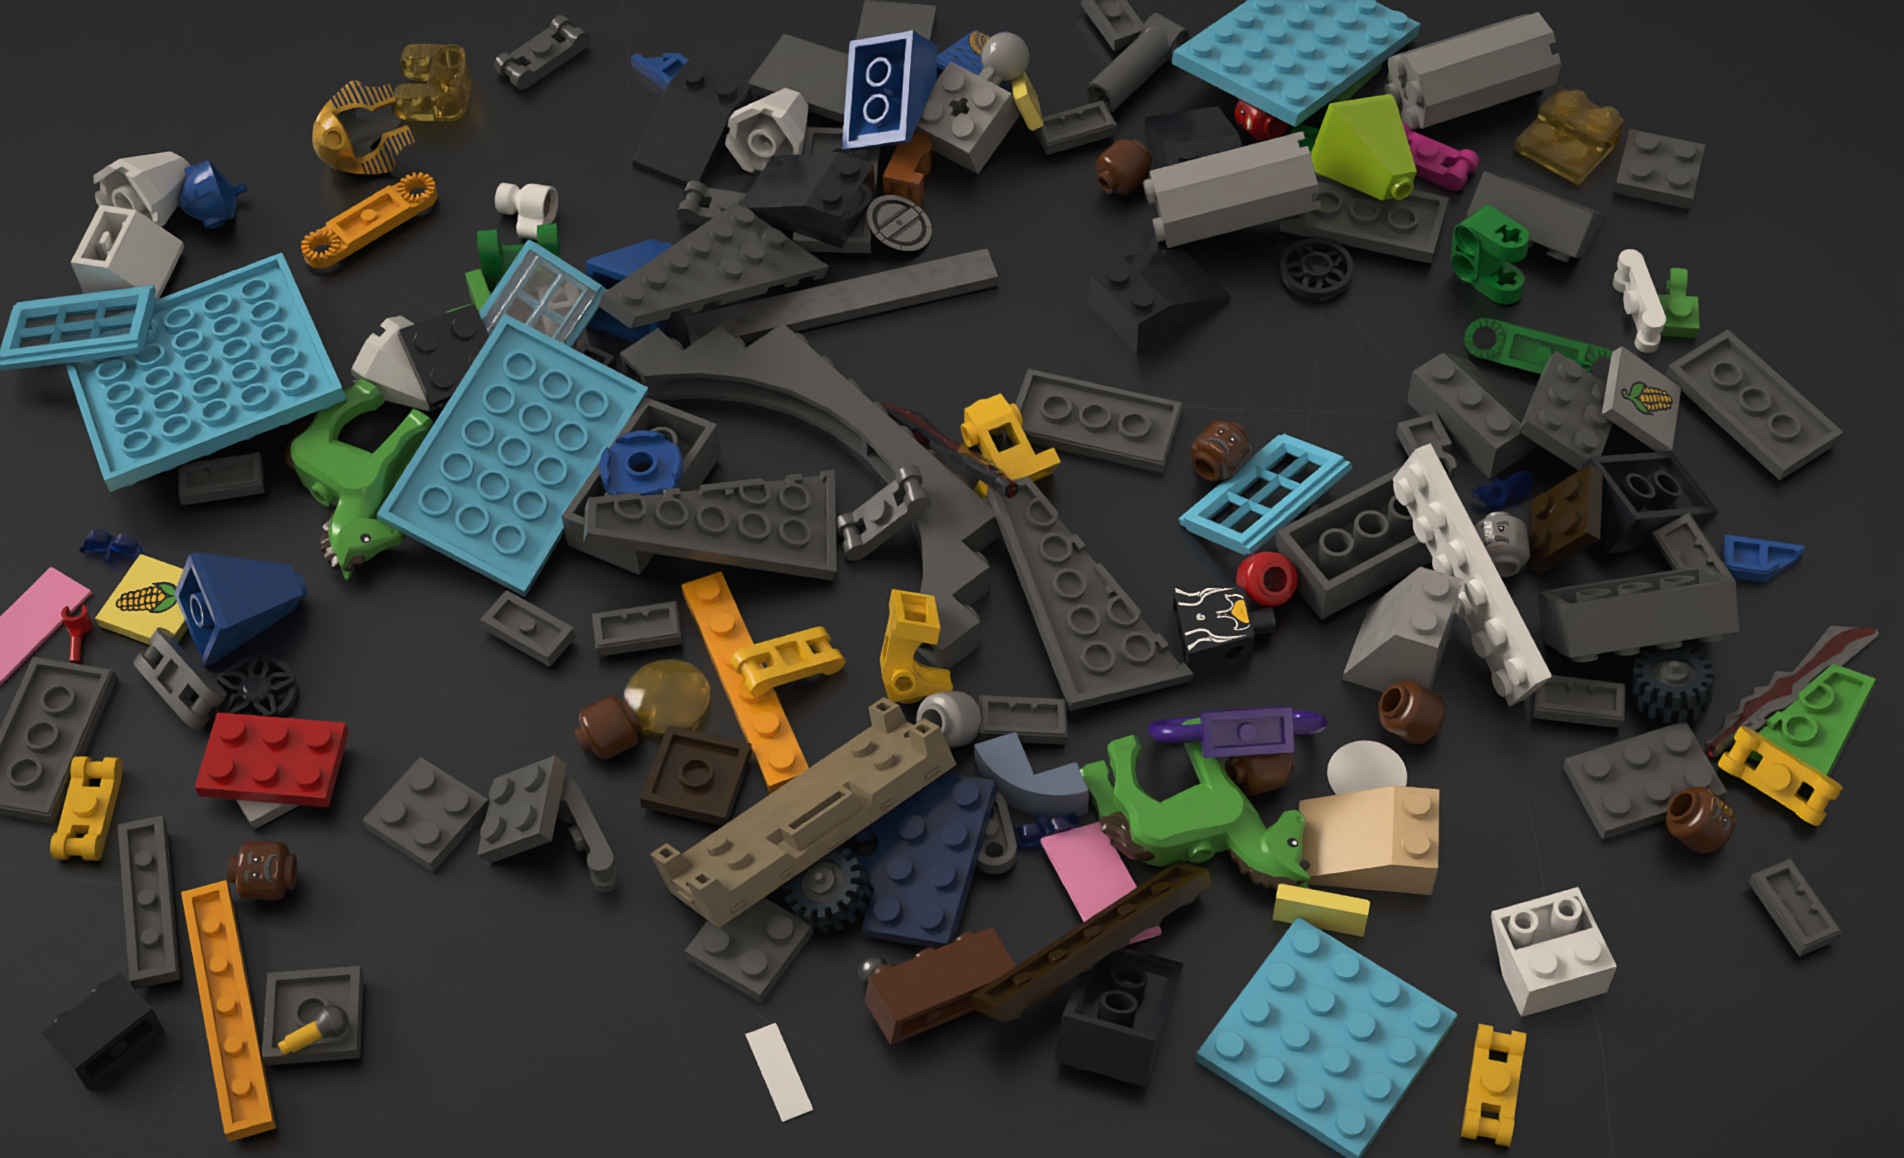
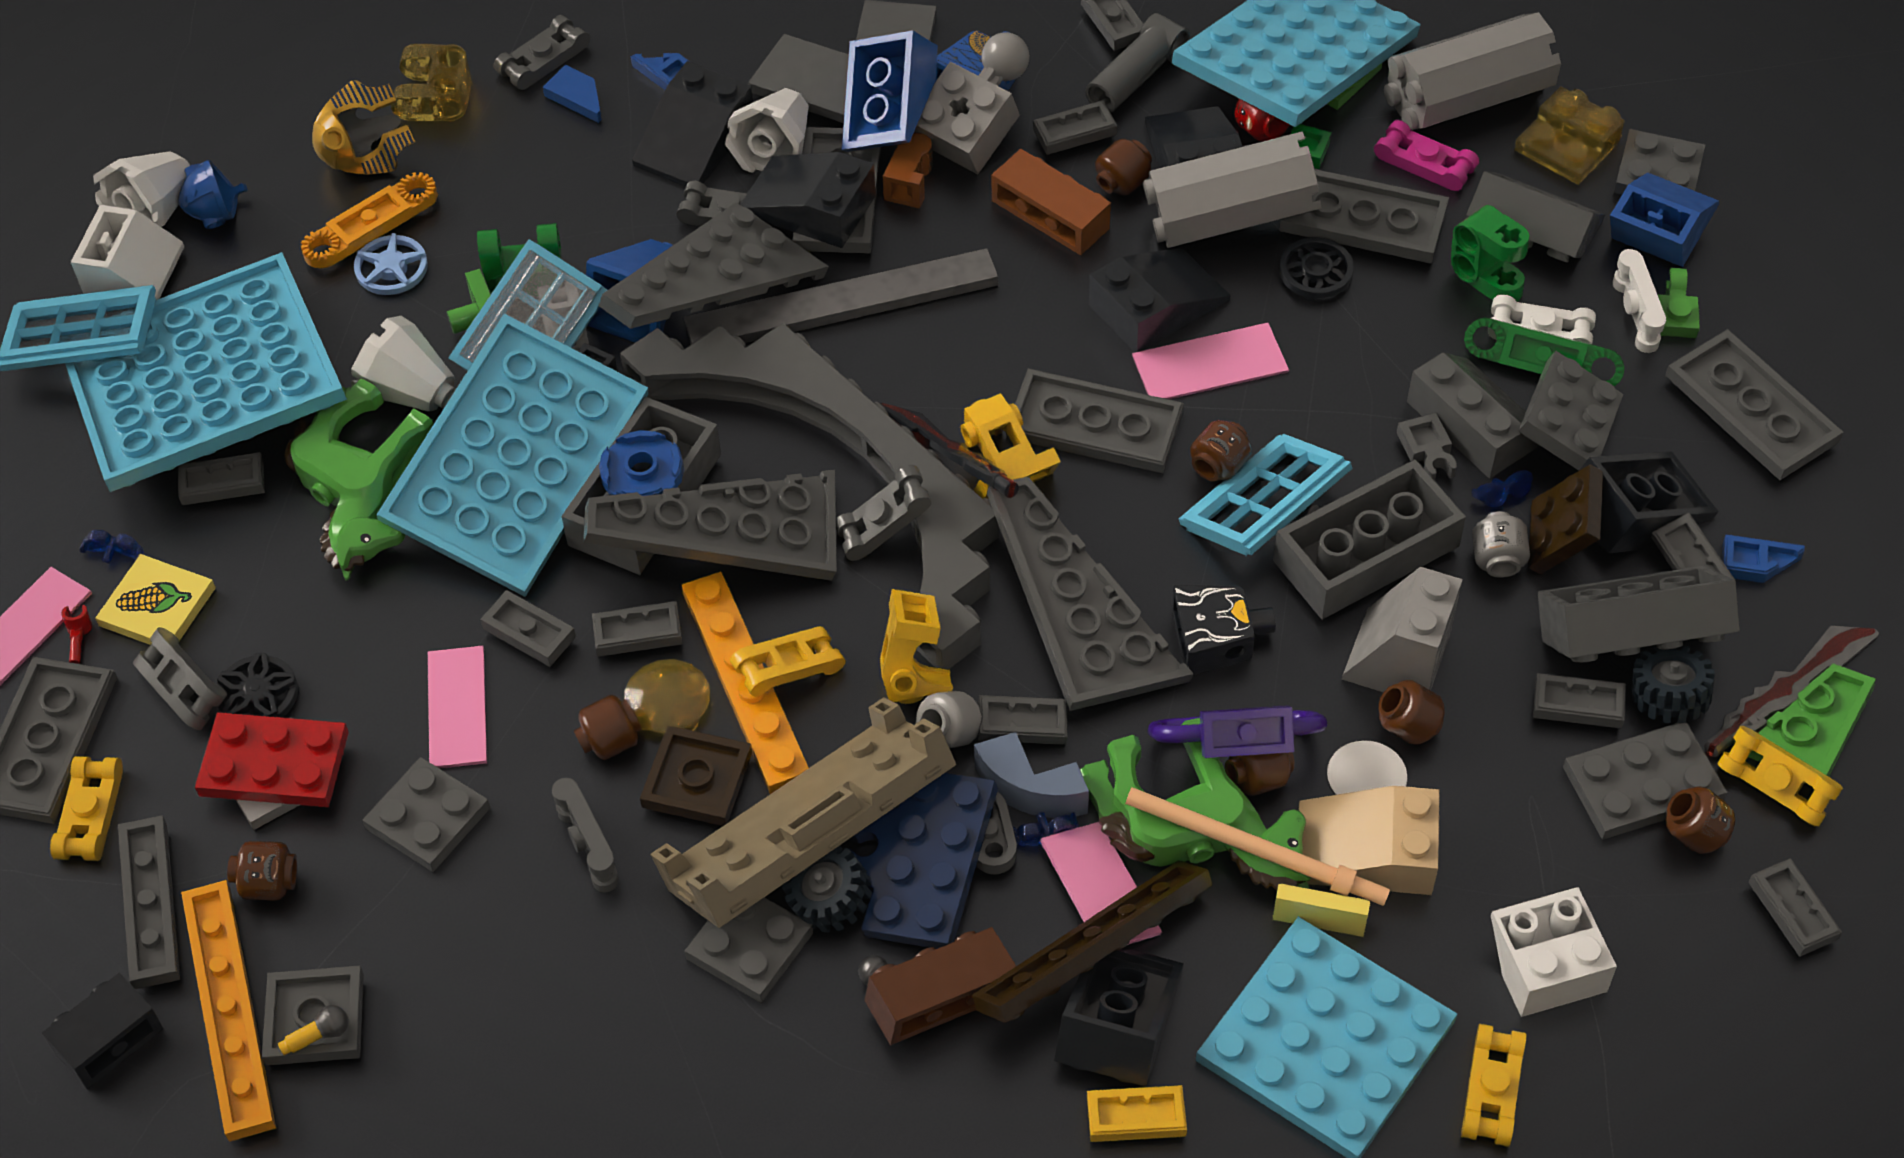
blue slope [174,552,307,667] -> none
black plate [397,303,489,408] -> none
dark grey plate [477,755,568,863] -> none
white piece [495,183,558,240] -> none
white sticker [745,1023,813,1122] -> none
light grey sticker [867,195,932,251] -> none
light yellow tile [1011,72,1044,131] -> none
red head [1236,551,1298,607] -> none
lime slope [1311,94,1417,201] -> none
white plate [1392,443,1552,707] -> none
light grey tile [1602,346,1681,452] -> none
none -> light blue wheel [354,233,428,295]
none -> bright pink piece [428,646,487,769]
none -> blue tile [543,65,602,123]
none -> dark orange brick [991,149,1111,255]
none -> yellow plate [1087,1085,1187,1142]
none -> light nougat bar [1125,787,1390,906]
none -> bright pink piece [1132,323,1289,399]
none -> white plate [1488,295,1596,344]
none -> blue slope [1610,173,1719,267]

